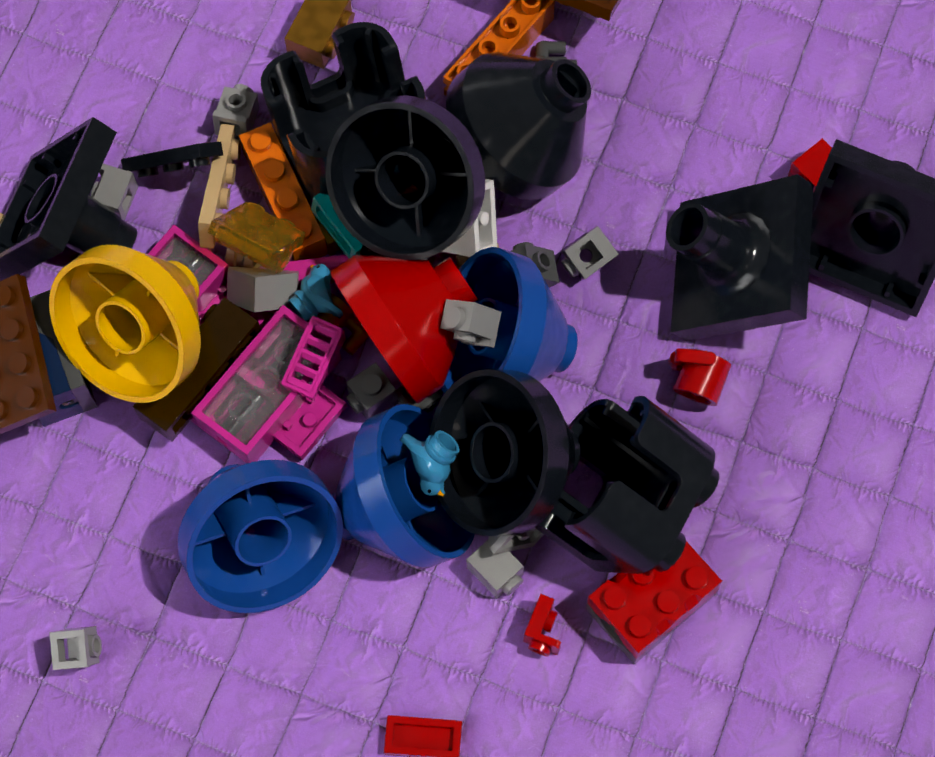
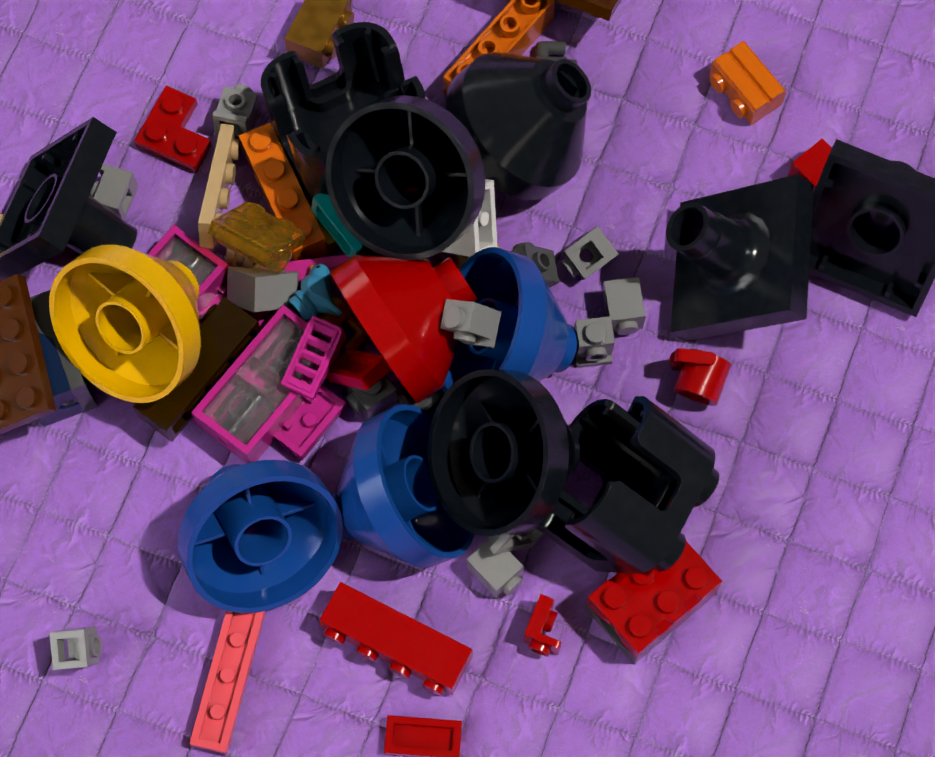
black plate [121,142,223,177] -> none
dark azure animal [400,430,460,496] -> none
none -> red plate [134,85,212,173]
none -> coral plate [189,610,266,755]
none -> red brick [319,582,473,696]
none -> red tile [327,349,391,391]
none -> light grey brick [574,316,615,368]
none -> light grey brick [602,277,646,335]
none -> orange brick [709,41,786,125]

